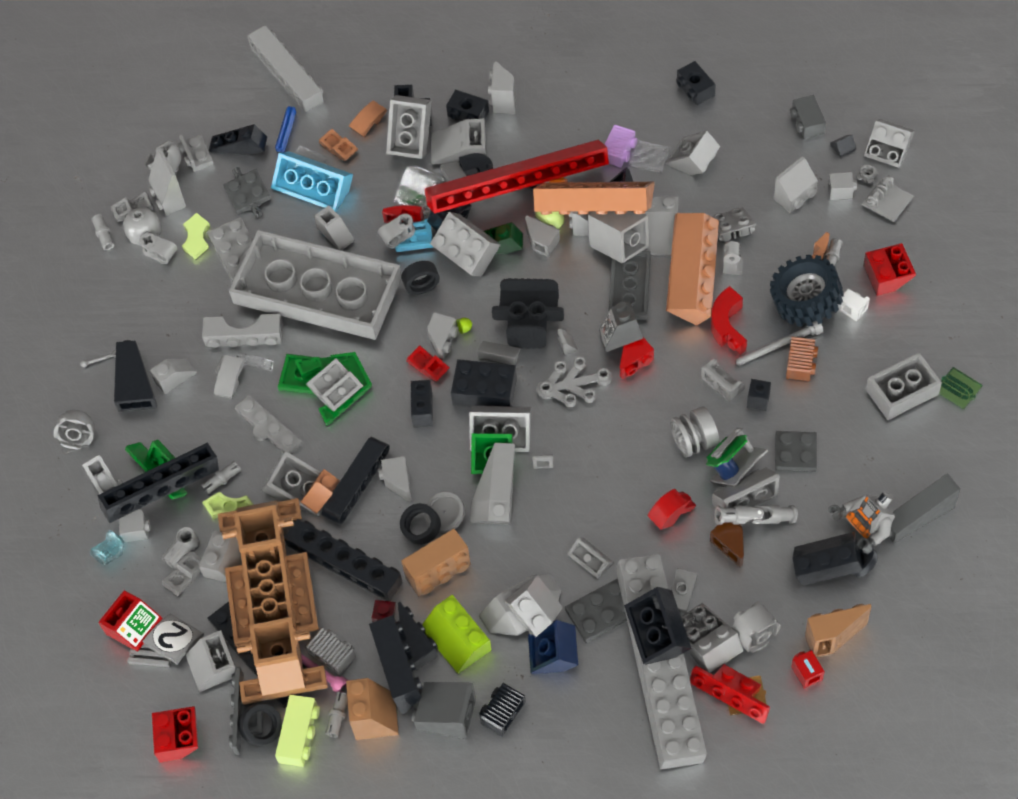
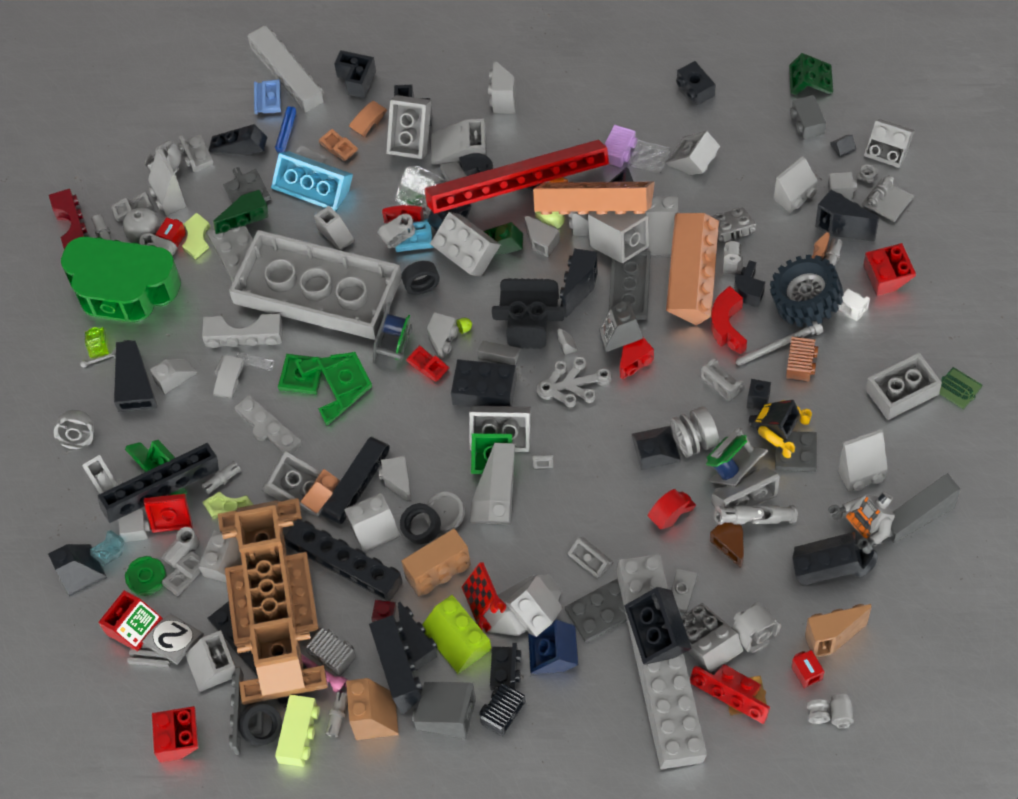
light grey slope [306,358,363,412] -> none
black brick [411,380,433,427] -> none
black brick [446,89,489,121] -> none
none -> black slope [48,544,107,596]
none -> dark red arch [49,188,88,249]
none -> green brick [61,237,181,322]
none -> clear neon green bracket [85,327,109,358]
none -> green tile [125,556,167,596]
none -> red plate [144,494,193,533]
none -> red brick [156,217,186,248]
none -> dark green slope [213,190,268,234]
none -> medium blue plate [254,80,281,114]
none -> black brick [334,50,376,98]
none -> light grey slope [344,493,401,553]
none -> piece [373,302,413,363]
none -> red flag [462,562,506,632]
none -> black bracket [490,643,521,690]
none -> black slope [560,248,598,318]
none -> black slope [632,426,681,470]
none -> black brick [734,260,765,308]
none -> torso [749,400,812,458]
none -> dark green bracket [789,53,833,96]
none -> light grey wheel [807,699,830,724]
none -> black slope [815,189,879,242]
none -> light grey brick [830,694,854,728]
none -> light grey slope [838,429,888,492]

